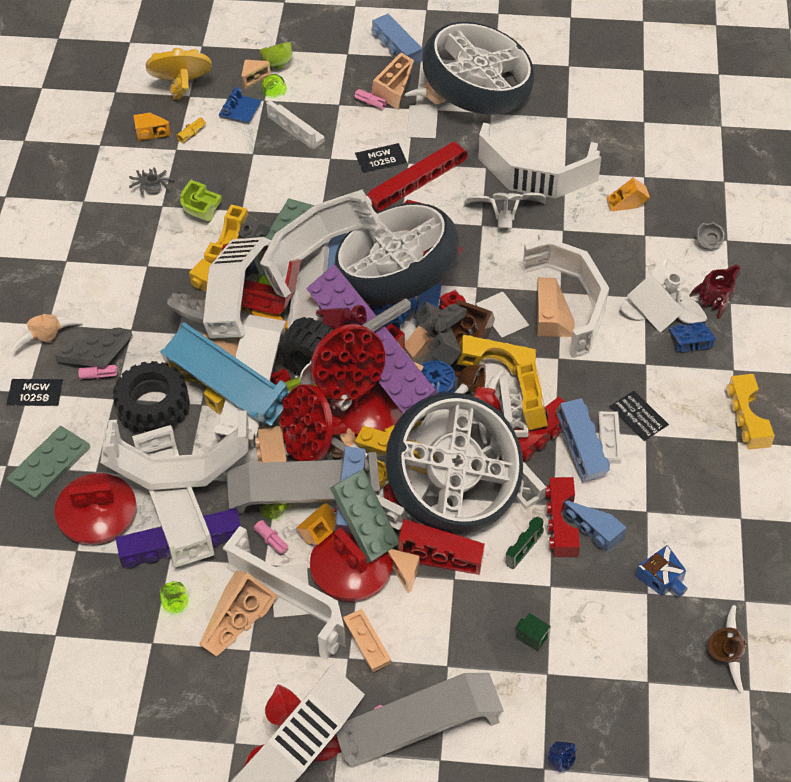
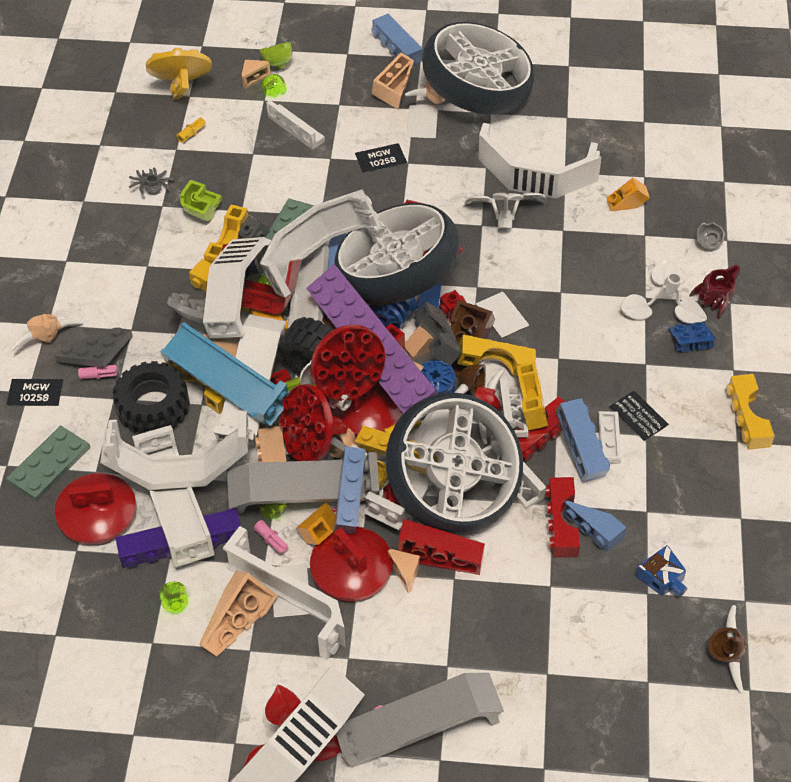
light orange slope [133,113,171,141] -> none
blue hinge [219,87,262,123] -> none
dark red piece [315,305,367,330] -> none
sand green plate [330,469,399,563] -> none
light nougat plate [343,609,391,673] -> none
bright pink axle [355,89,387,110] -> none
light grey axle [362,299,411,331] -> none
red beam [366,142,468,211] -> none
dark grey hinge [425,304,467,332] -> none
dark green hinge [506,516,544,569] -> none
dark green brick [516,613,551,651] -> none
white panel [522,235,609,358] -> none
light nougat wedge [537,277,575,337] -> none
clear blue piece [548,741,577,773] -> none
white sticker [627,274,684,333] -> none

